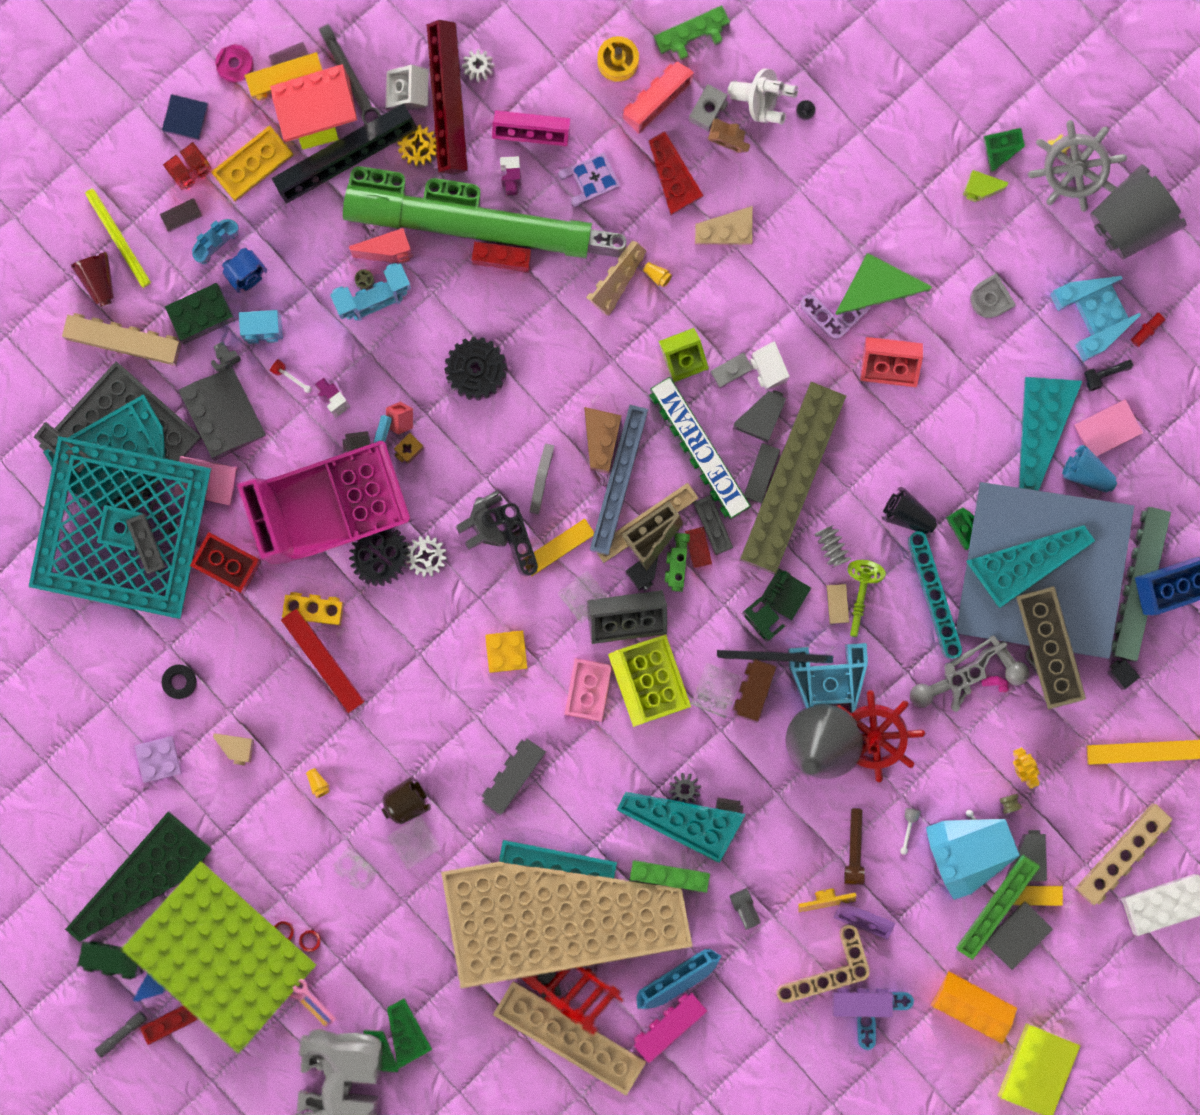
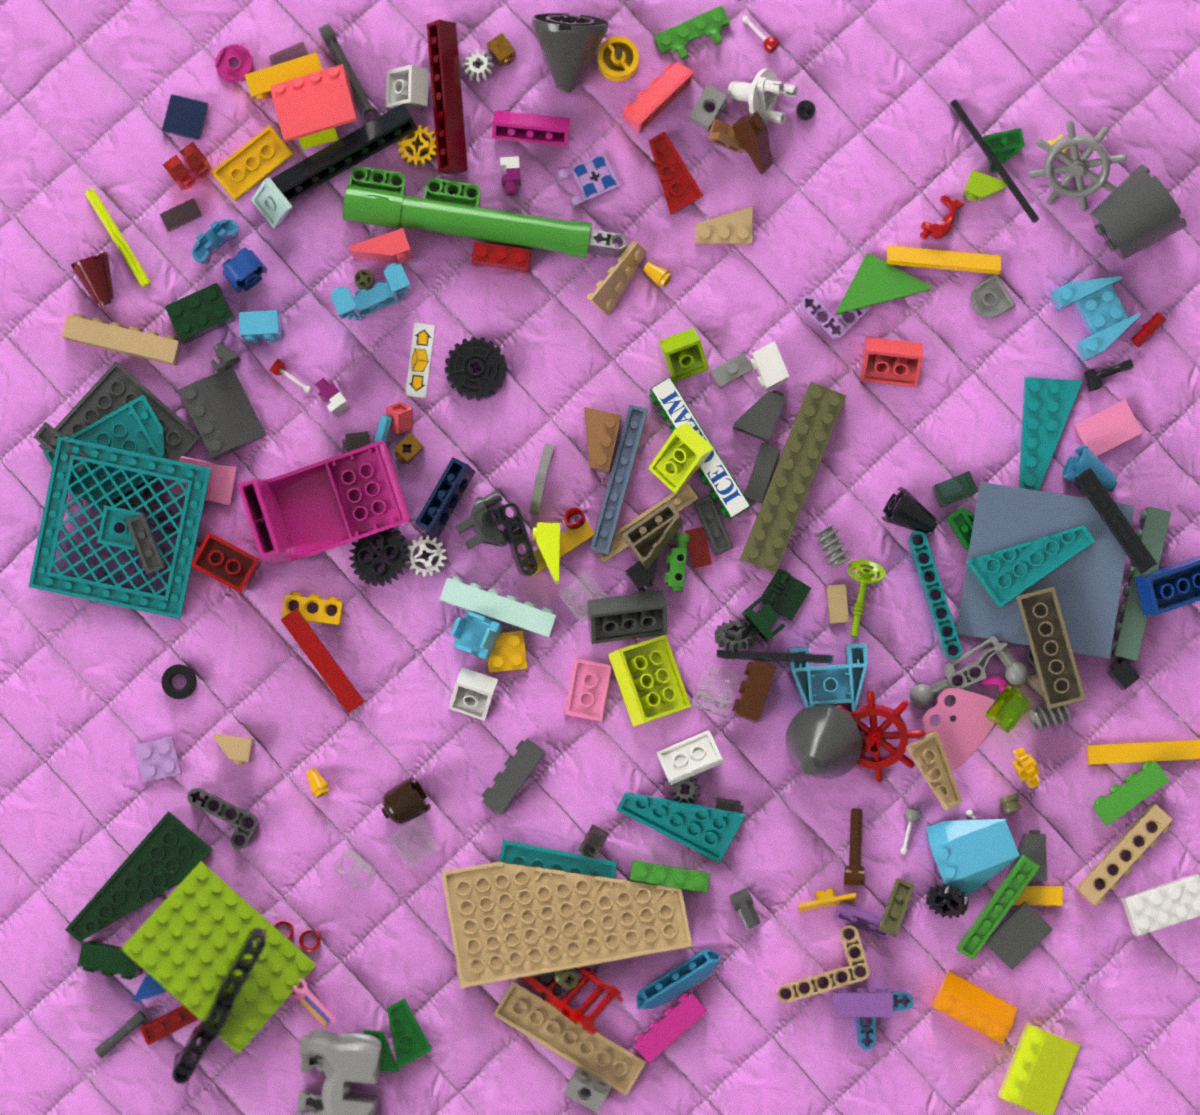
none -> black beam [172,928,266,1084]
none -> dark grey beam [187,788,259,849]
none -> light aqua tile [251,177,292,229]
none -> sticker [405,323,435,398]
none -> dark blue brick [415,457,475,538]
none -> light aqua brick [440,576,557,638]
none -> white slope [448,667,498,721]
none -> medium azure panel [451,611,502,661]
none -> pearl gold brick [487,33,516,66]
none -> dark grey cone [532,13,608,93]
none -> neon yellow slope [533,523,560,584]
none -> olive wheel [555,969,579,990]
none -> red piece [563,508,586,530]
none -> light grey brick [563,1067,611,1113]
none -> clear smoke brick [578,824,609,860]
none -> neon yellow slope [648,422,714,494]
none -> white tile [656,730,724,785]
none -> dark grey gear [715,620,757,652]
none -> reddish brown slope [732,112,773,174]
none -> hinge [742,16,780,54]
none -> olive plate [877,878,915,937]
none -> yellow tile [886,245,1001,275]
none -> tan wing [906,731,963,810]
none -> red animal [920,195,965,240]
none -> bright pink piece [923,688,1004,772]
none -> black gear [926,883,969,919]
none -> clear green panel [932,471,978,508]
none -> black piece [950,99,1039,223]
none -> clear neon green brick [985,685,1032,733]
none -> light grey piece [1029,704,1073,733]
none -> black tile [1074,468,1157,574]
none -> bright green brick [1091,760,1170,826]

